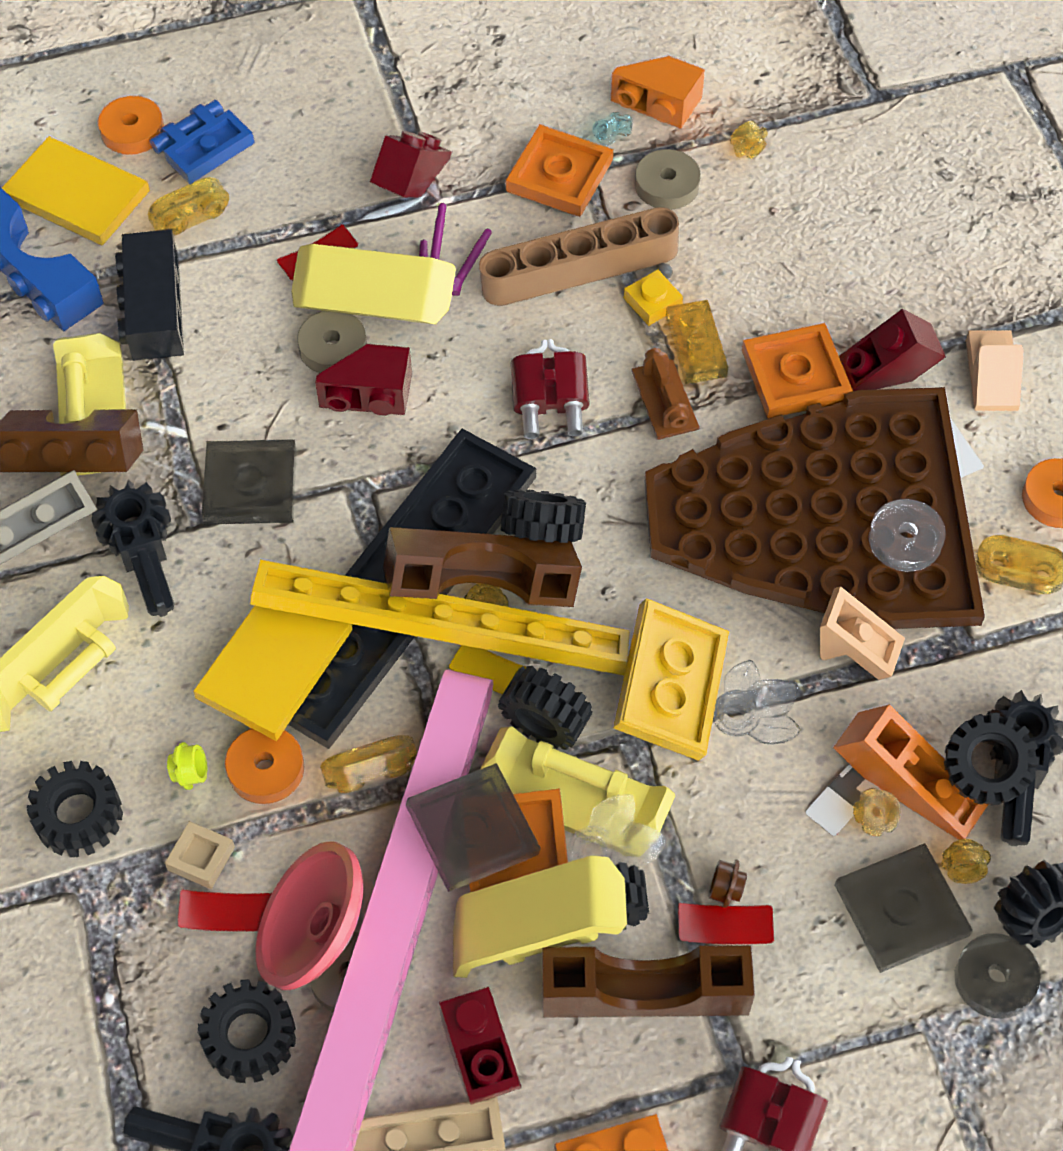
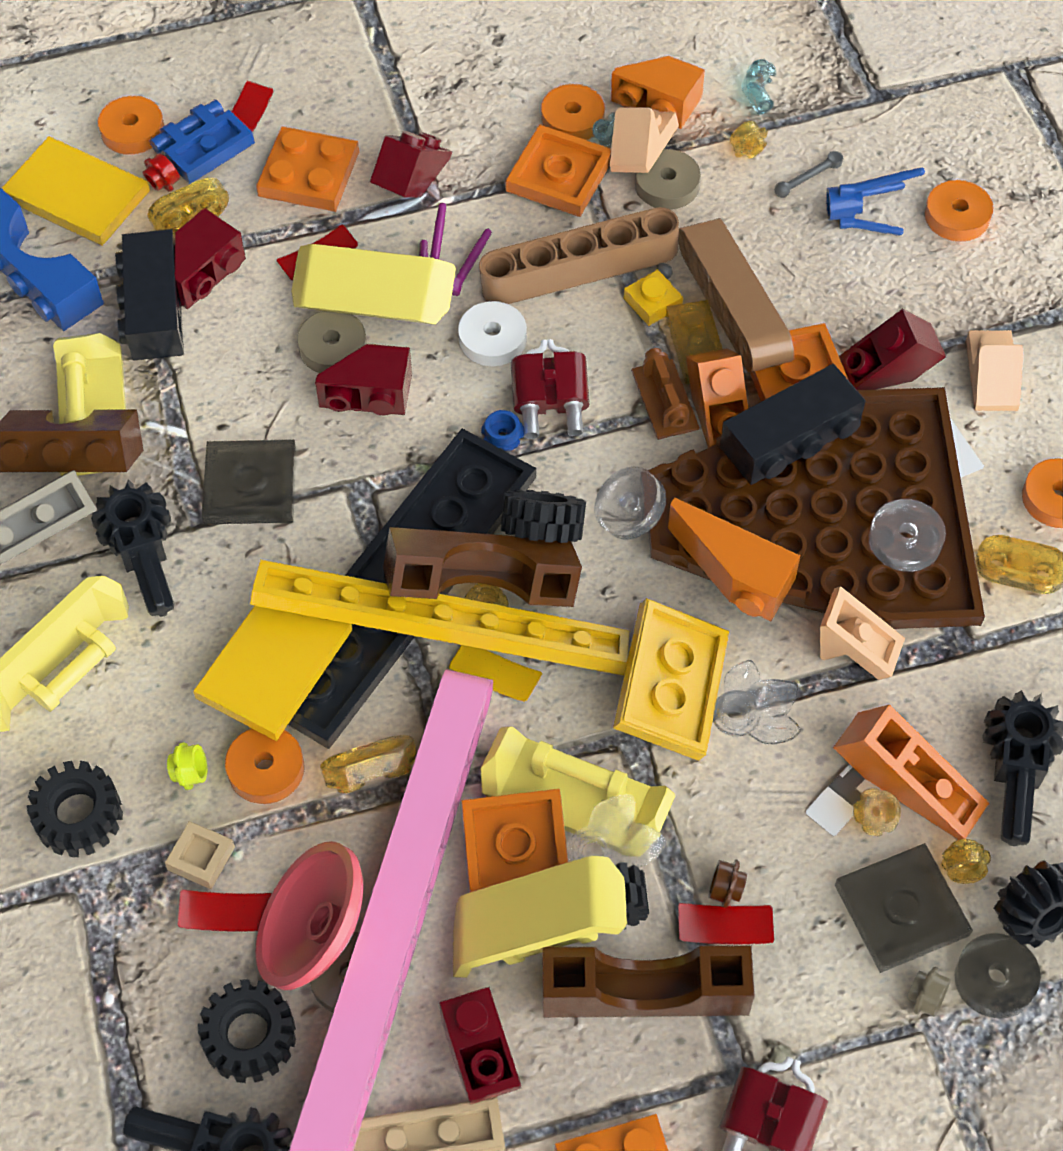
clear smoke tile [406,763,541,892] -> none
black tyre [498,666,593,750] -> none
black tyre [944,713,1039,805] -> none
none -> red plate [142,153,180,192]
none -> dark red slope [175,207,246,310]
none -> red sticker [231,81,274,132]
none -> orange plate [257,126,359,212]
none -> white piece [458,301,527,366]
none -> blue plate [481,410,524,451]
none -> orange piece [541,84,605,140]
none -> clear piece [594,466,666,540]
none -> light nougat slope [610,107,679,173]
none -> orange slope [668,497,800,621]
none -> medium nougat beam [679,218,794,373]
none -> orange slope [686,348,748,448]
none -> black brick [720,363,866,485]
none -> clear light blue arm [742,59,776,115]
none -> dark grey hinge [774,151,843,198]
none -> blue plant [826,167,925,235]
none -> dark tan plate [907,967,951,1017]
none -> orange piece [925,180,993,242]

